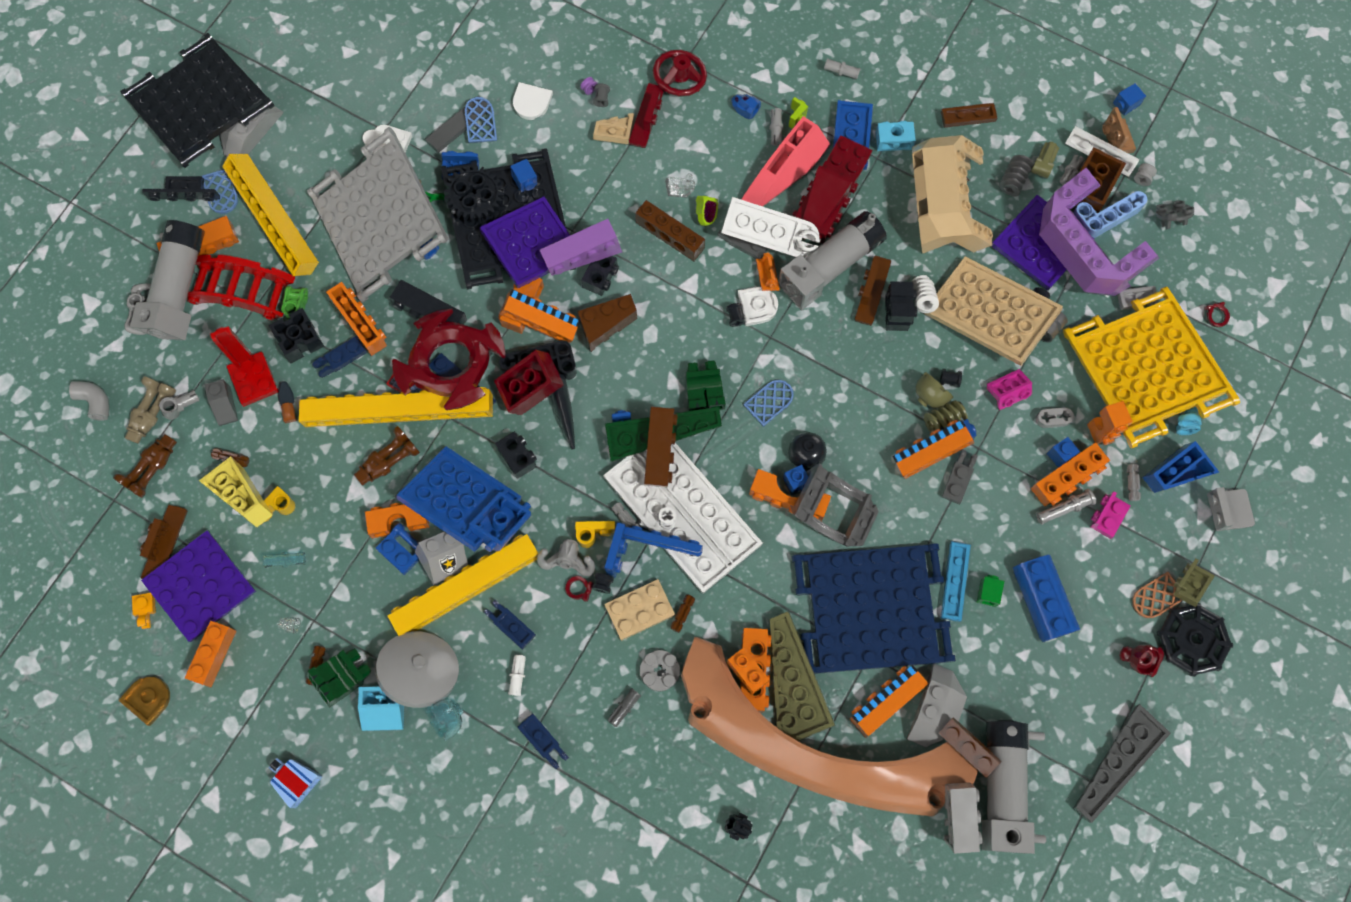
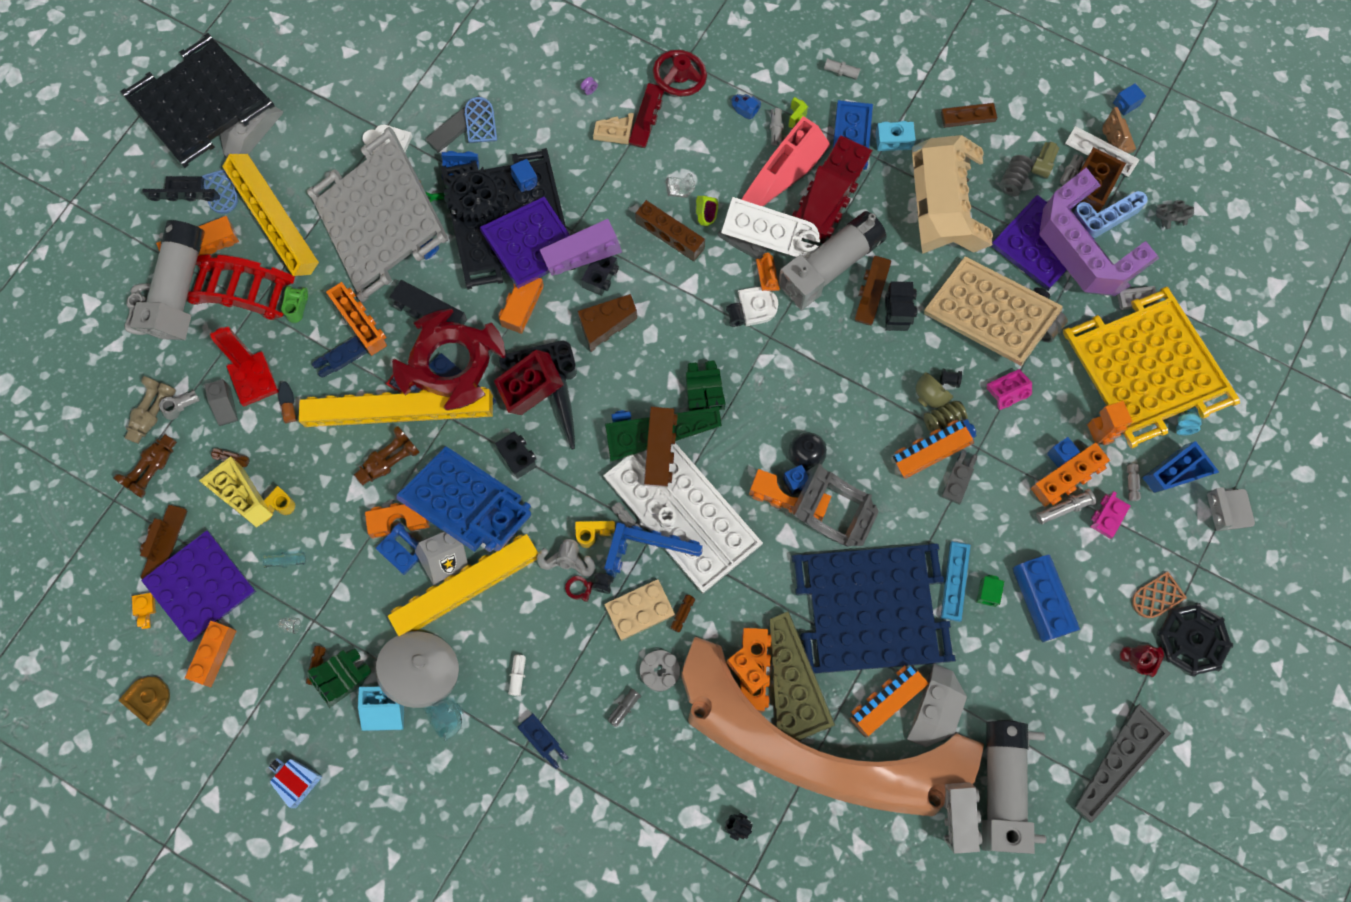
light grey cylinder [69,381,110,421] -> none
black brick [269,308,325,363] -> none
dark blue hinge [483,600,536,650] -> none
orange brick [500,289,580,343] -> none
white tile [513,82,553,120] -> none
dark grey bush [593,83,610,107] -> none
medium blue window [743,380,794,427] -> none
white piece [912,275,939,313] -> none
reddish brown plate [939,717,1002,778] -> none
light grey beam [1036,408,1074,428] -> none
light grey wheel [1134,163,1157,186] -> none
olive bracket [1174,558,1215,607] -> none
dark red piece [1204,302,1230,328] -> none

